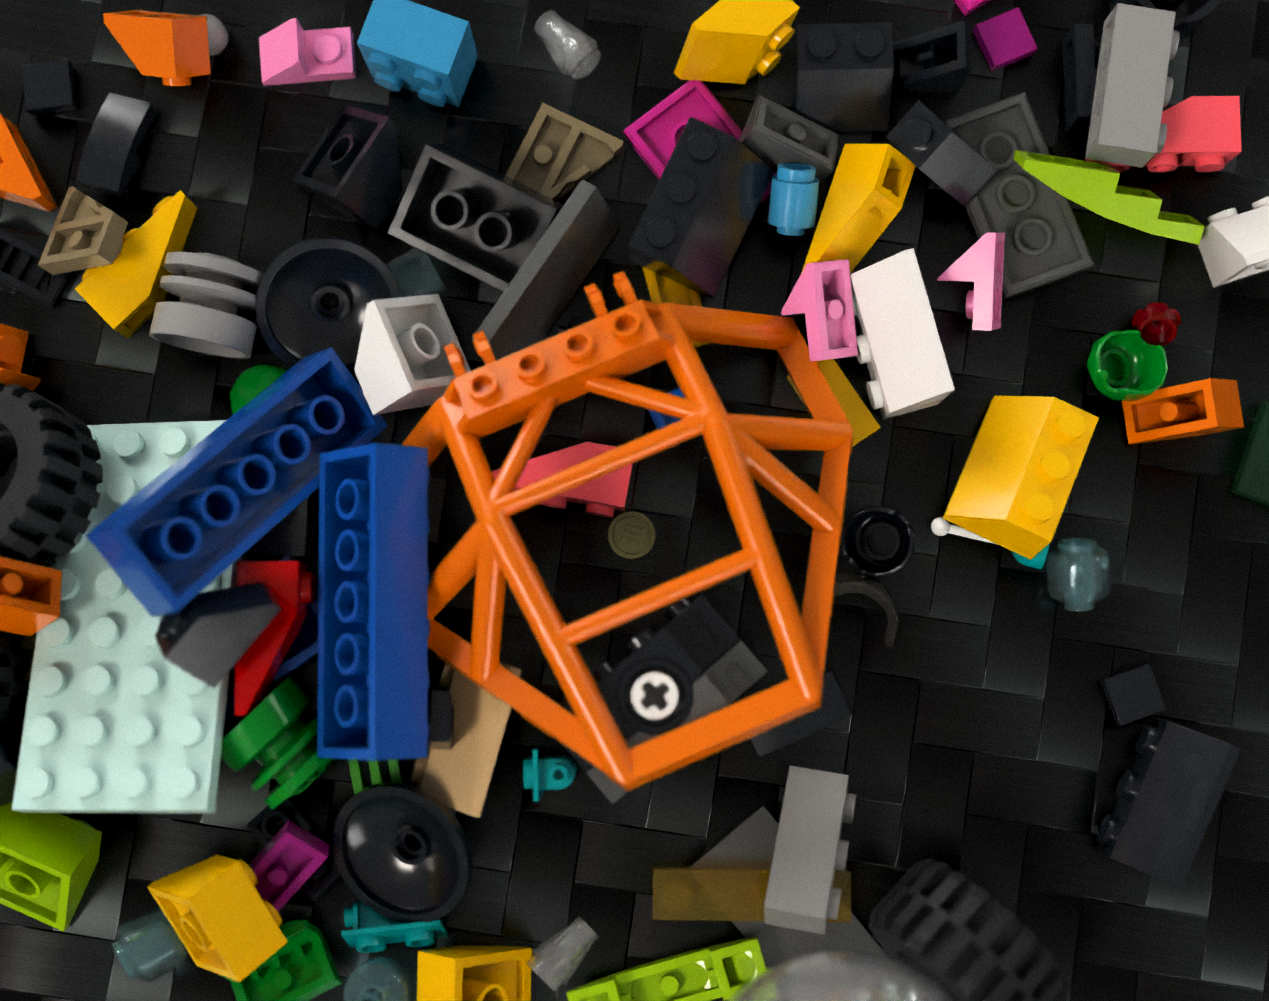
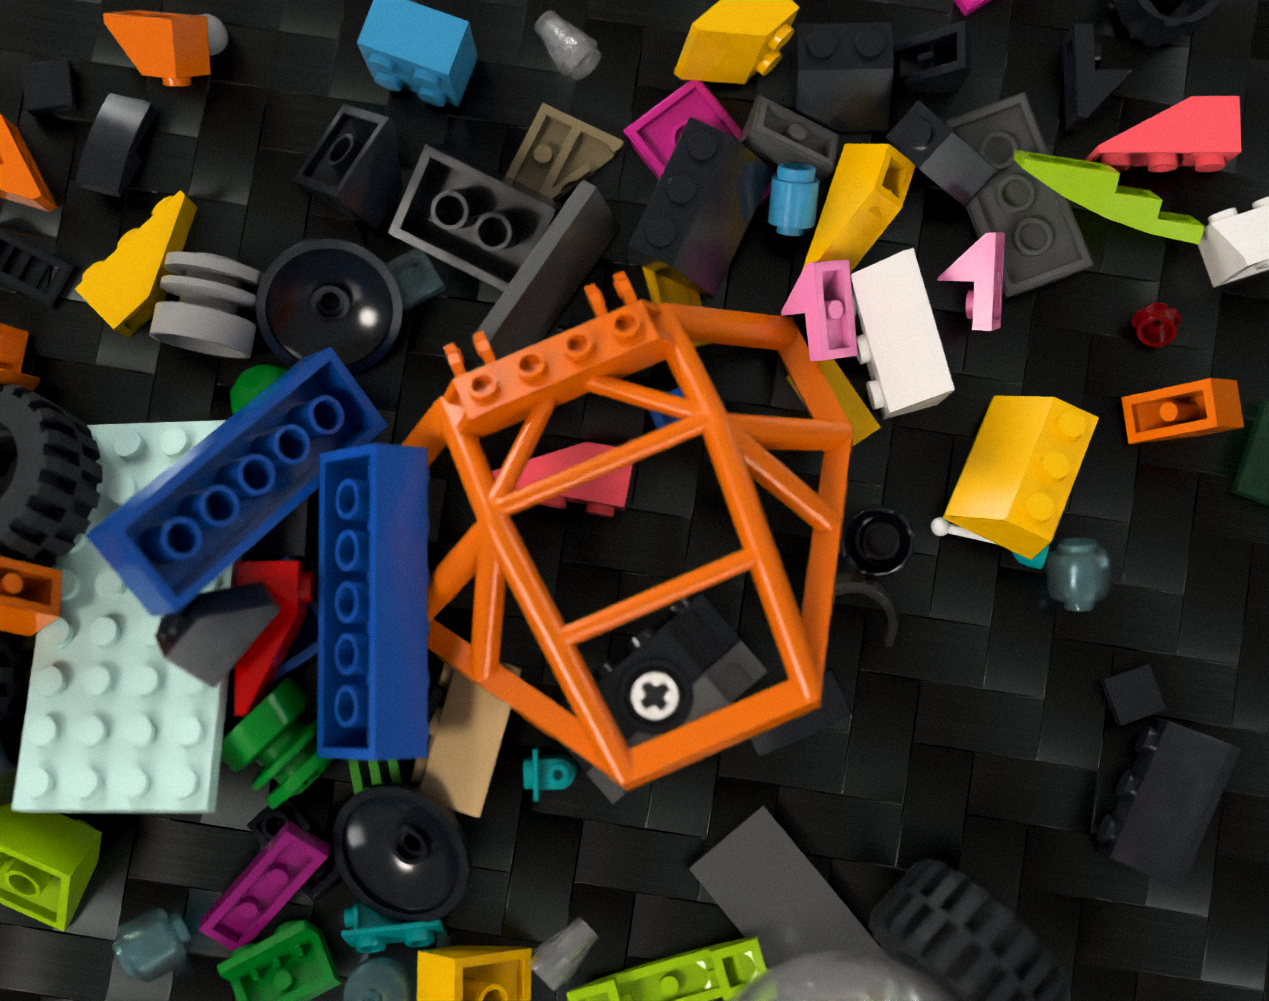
dark tan wing [38,187,128,275] -> none
yellow slope [147,855,288,982] -> none
bright pink slope [259,18,356,86] -> none
white slope [354,294,471,415] -> none
black tile [430,691,454,749] -> none
olive piece [608,511,655,560] -> none
clear yellow plate [652,867,851,922] -> none
light grey brick [764,765,857,935] -> none
magenta tile [973,7,1038,72] -> none
light grey brick [1085,3,1180,168] -> none
green hair [1087,330,1169,401] -> none

